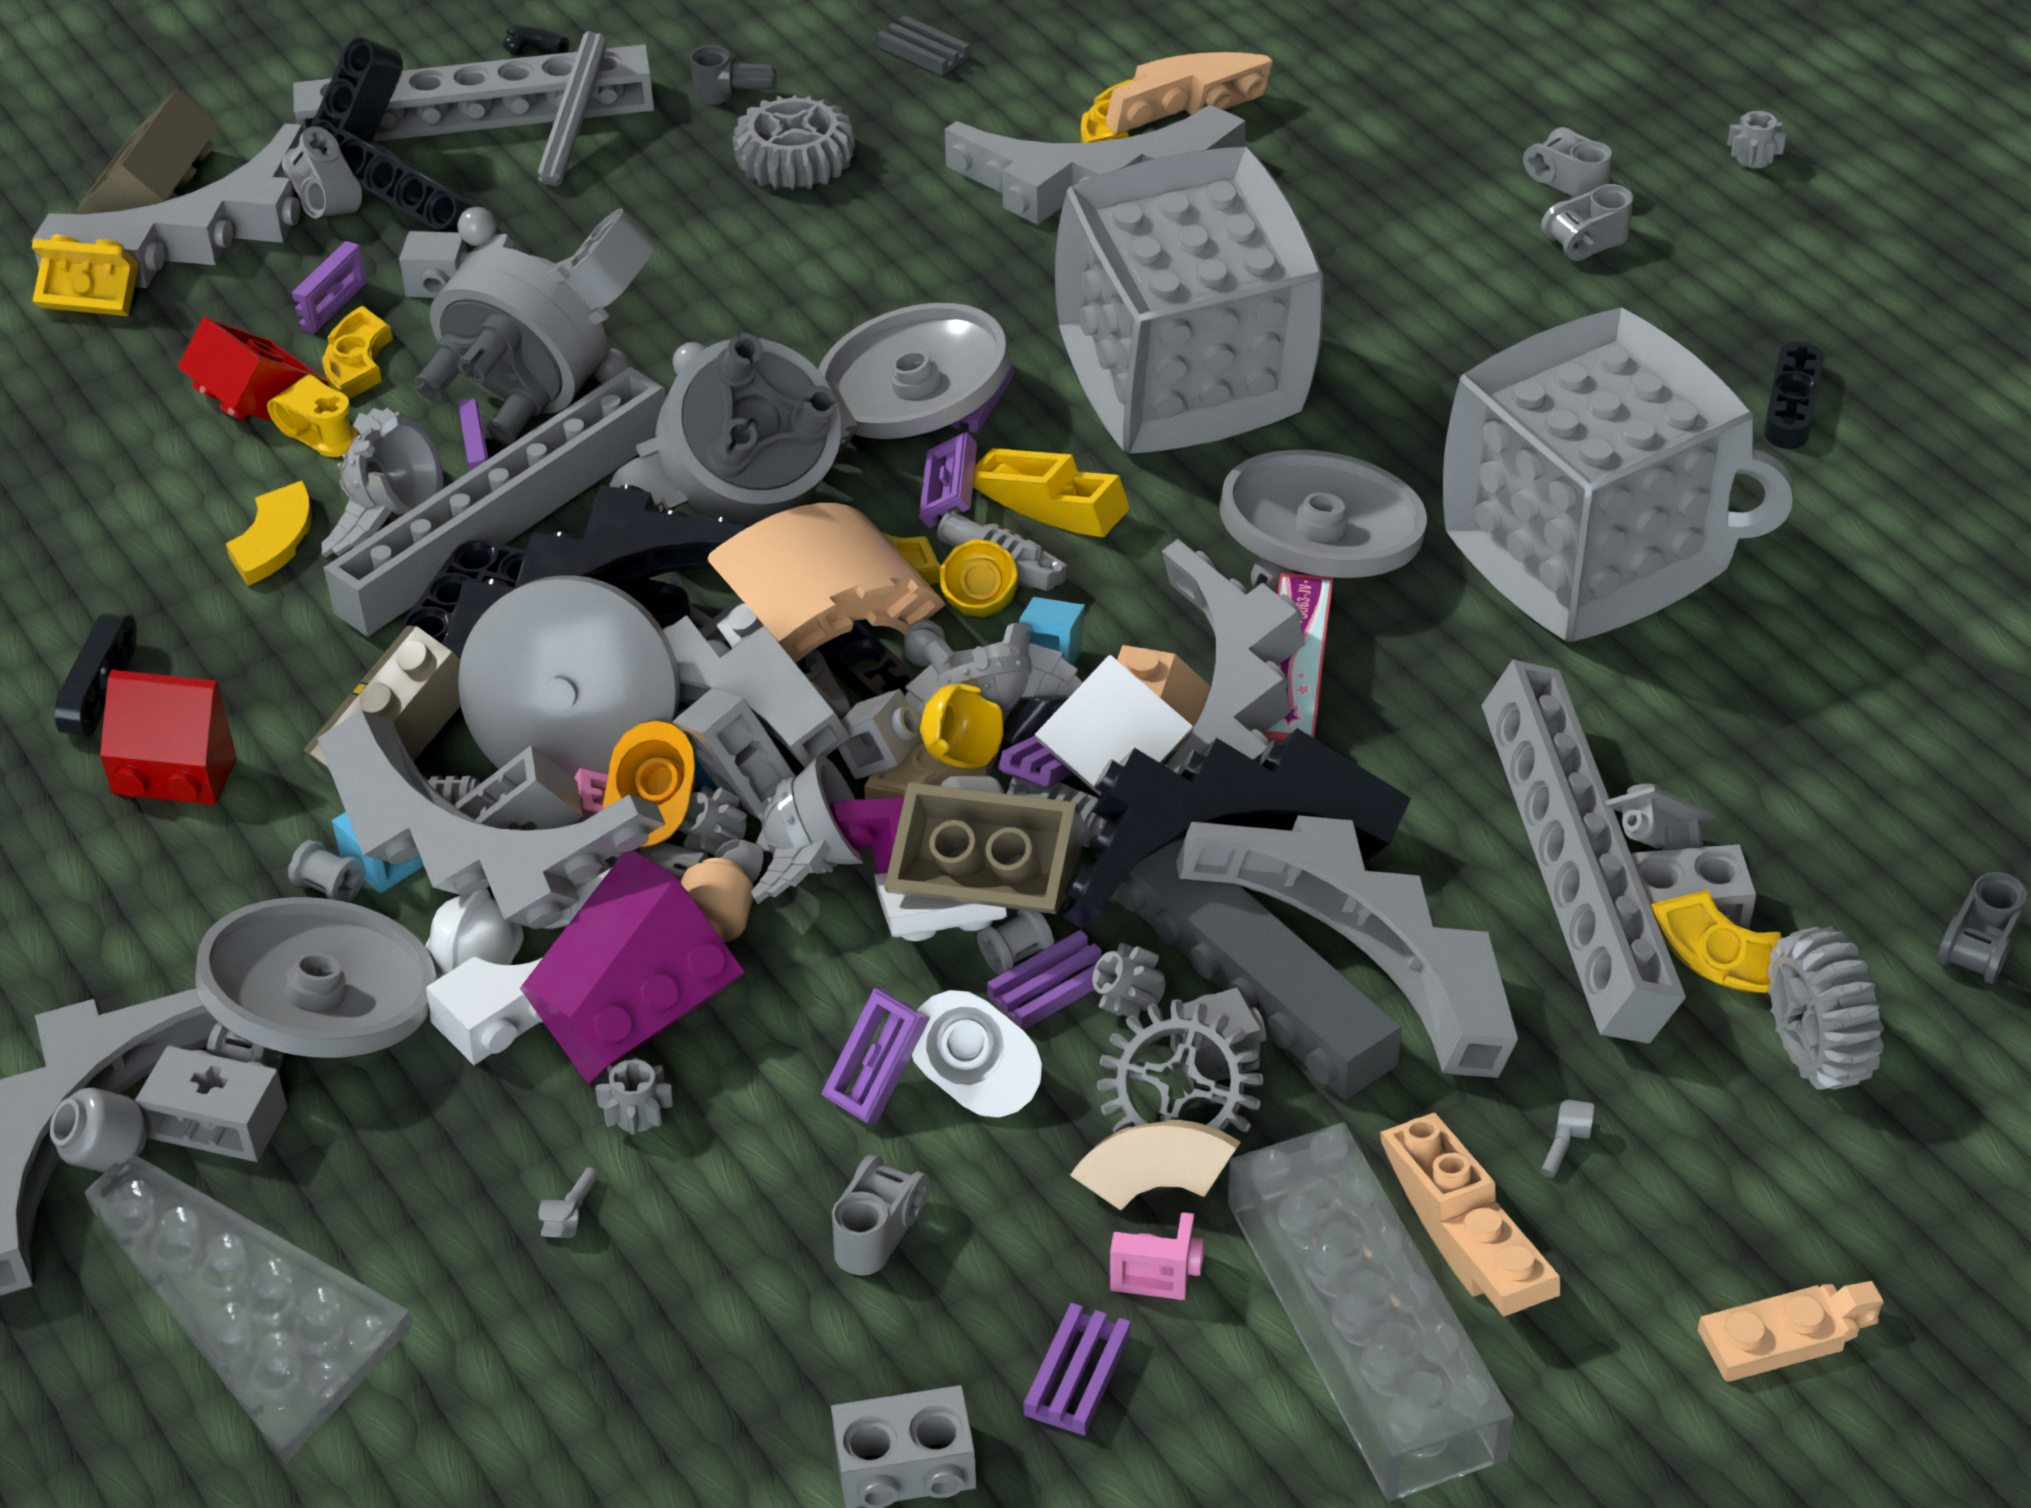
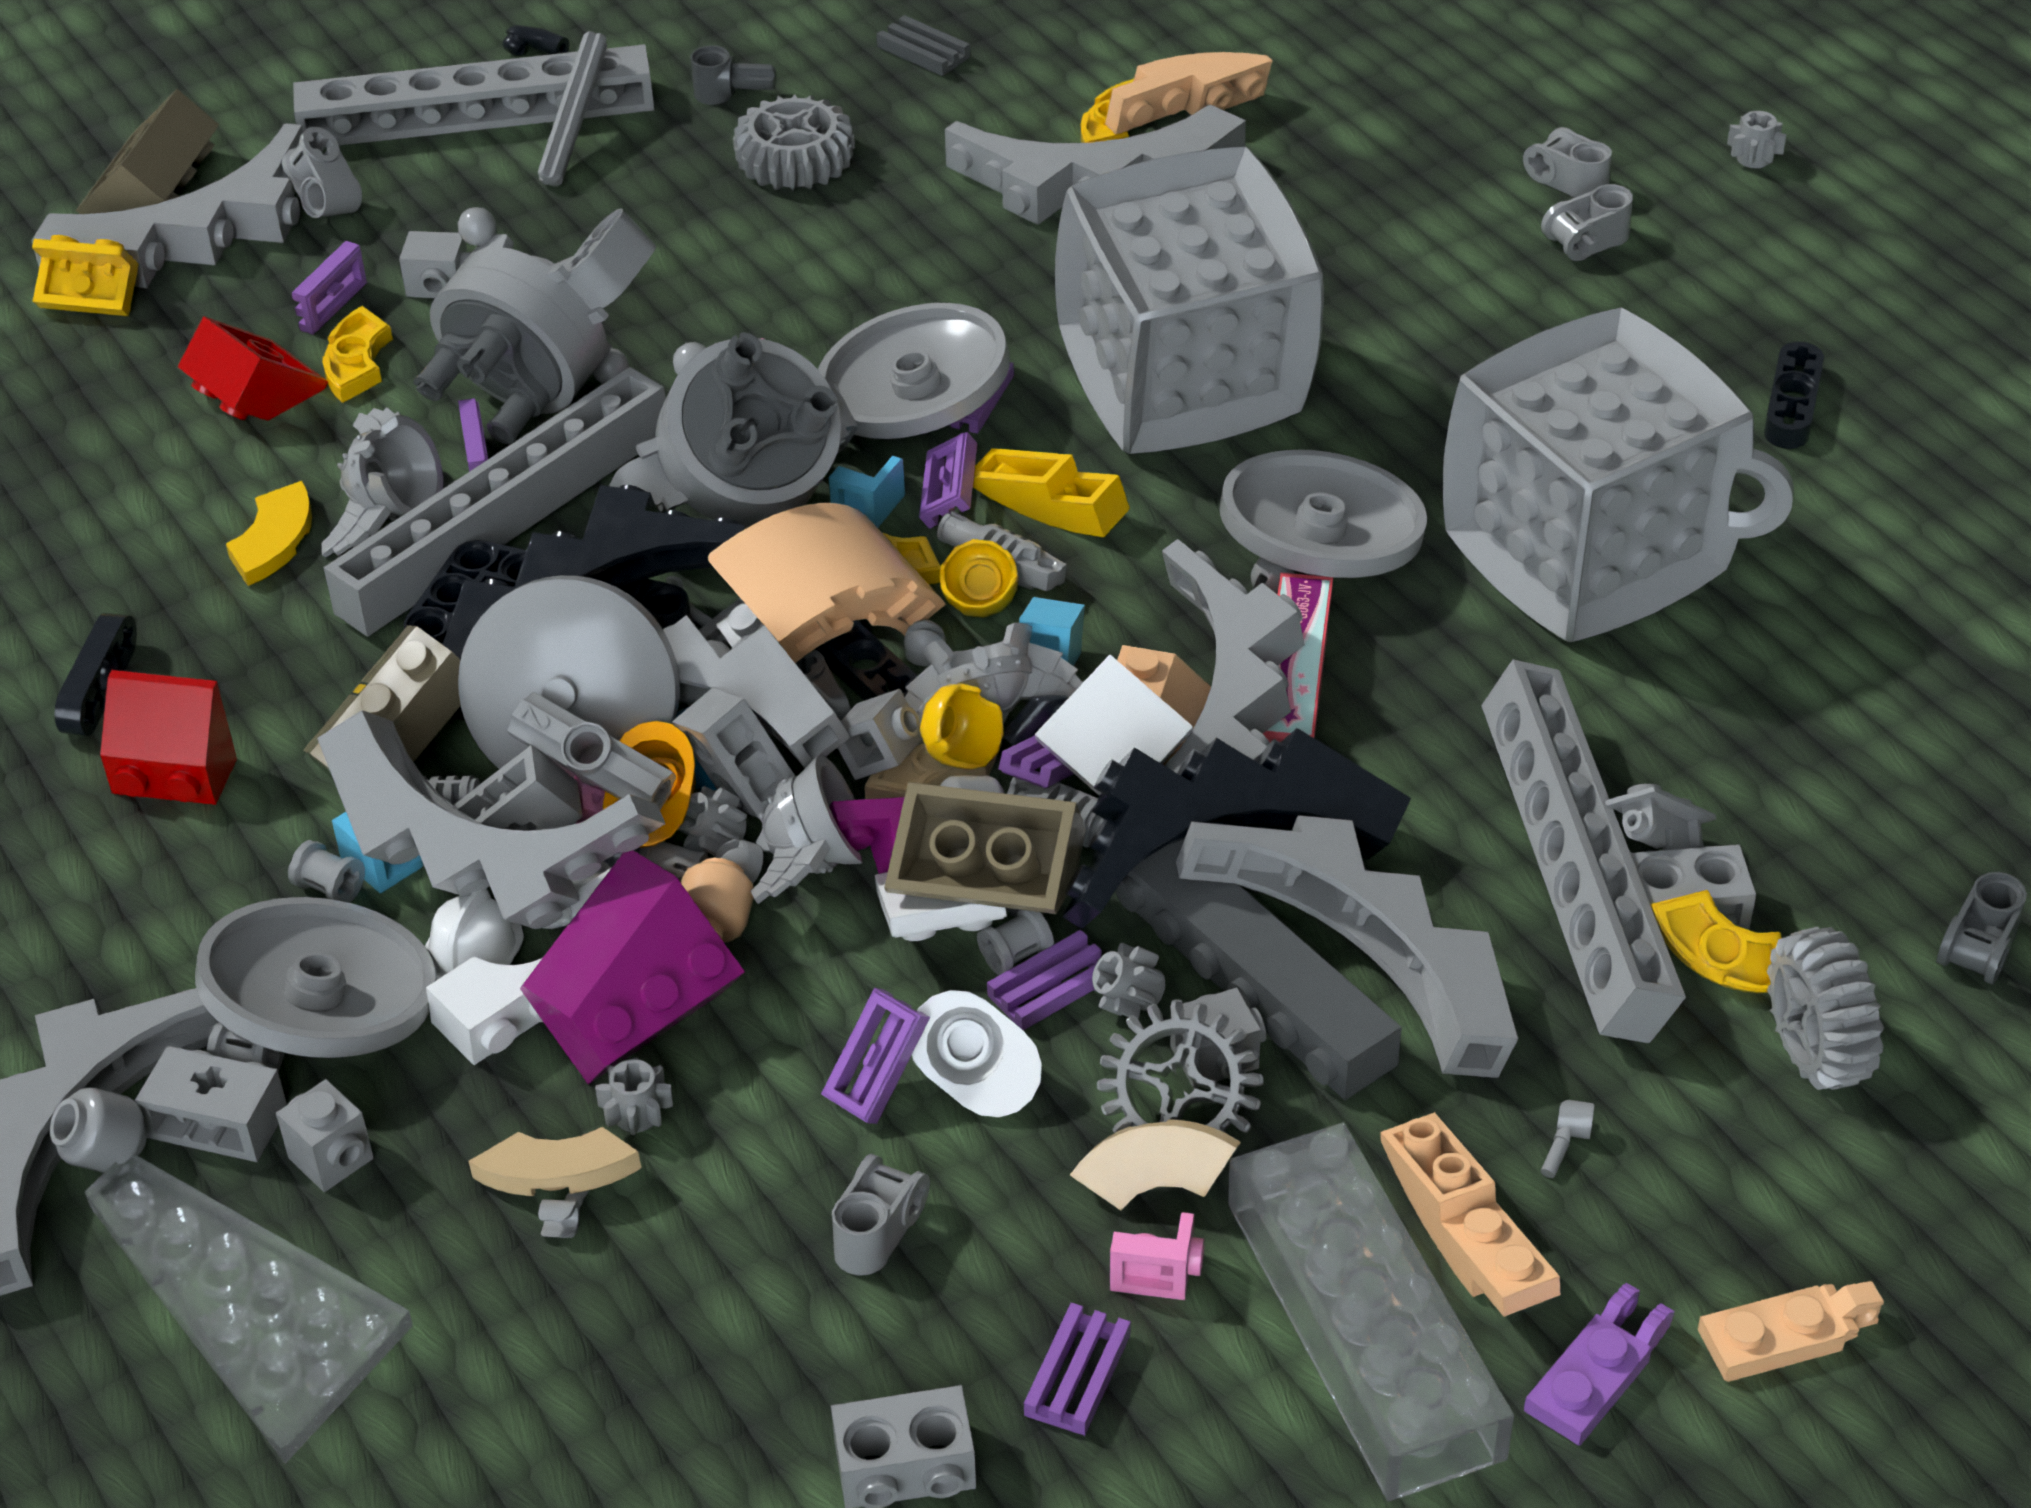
yellow piece [267,375,358,457] -> none
black beam [311,37,484,233] -> none
none -> light grey brick [276,1079,373,1193]
none -> tan tile [468,1127,642,1196]
none -> light grey piece [507,692,676,810]
none -> medium azure panel [829,456,905,528]
none -> medium lavender hinge [1524,1283,1675,1446]

